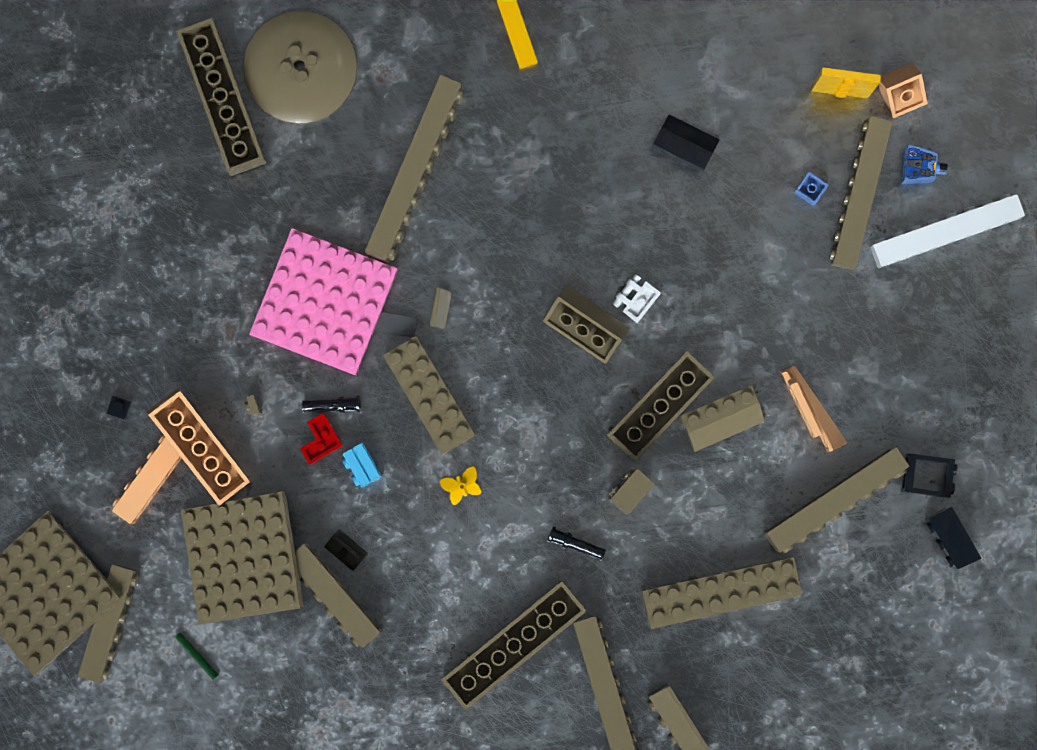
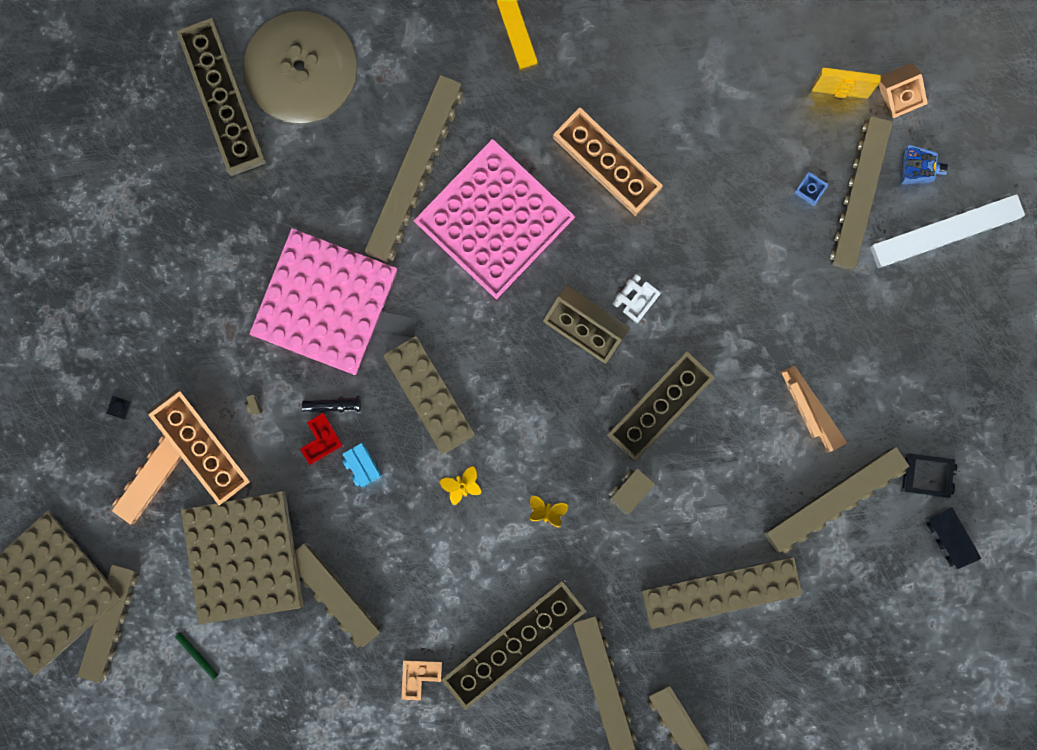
clear smoke slope [324,529,368,571] -> none
dark tan slope [430,288,452,329] -> none
black pin [547,526,606,561] -> none
black slope [652,114,720,174] -> none
dark tan slope [679,385,765,452] -> none
none -> light nougat plate [401,660,442,700]
none -> bright pink plate [414,139,575,300]
none -> yellow piece [529,496,568,527]
none -> light nougat brick [553,107,663,217]

